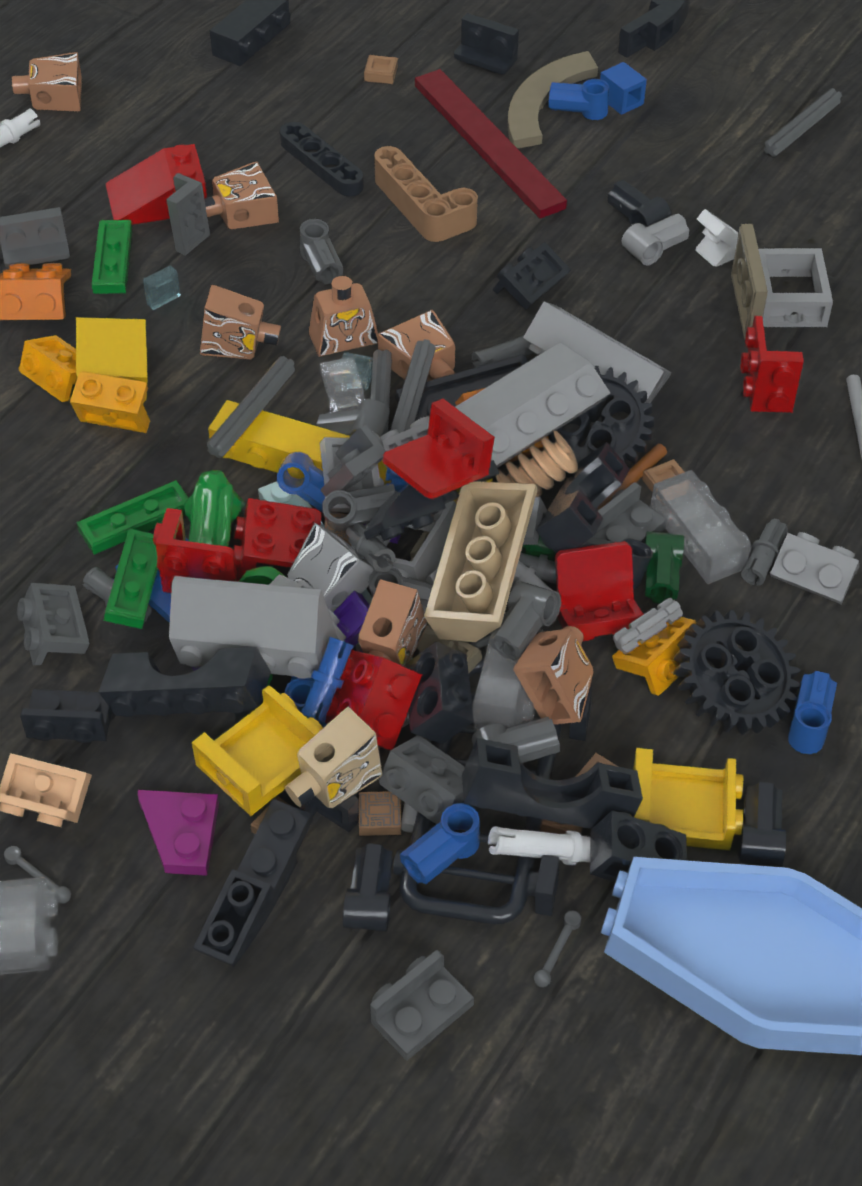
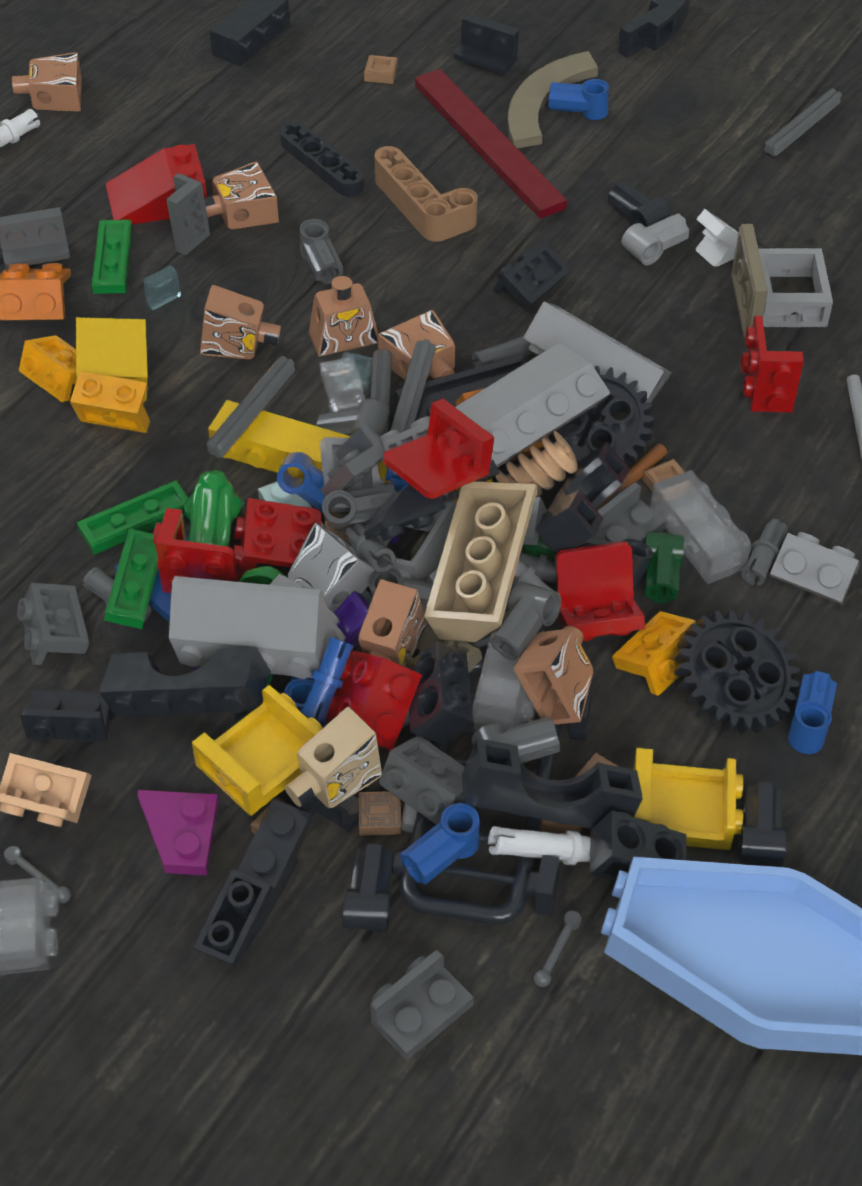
blue brick [600,62,647,115] -> none
light grey axle [613,598,683,654] -> none

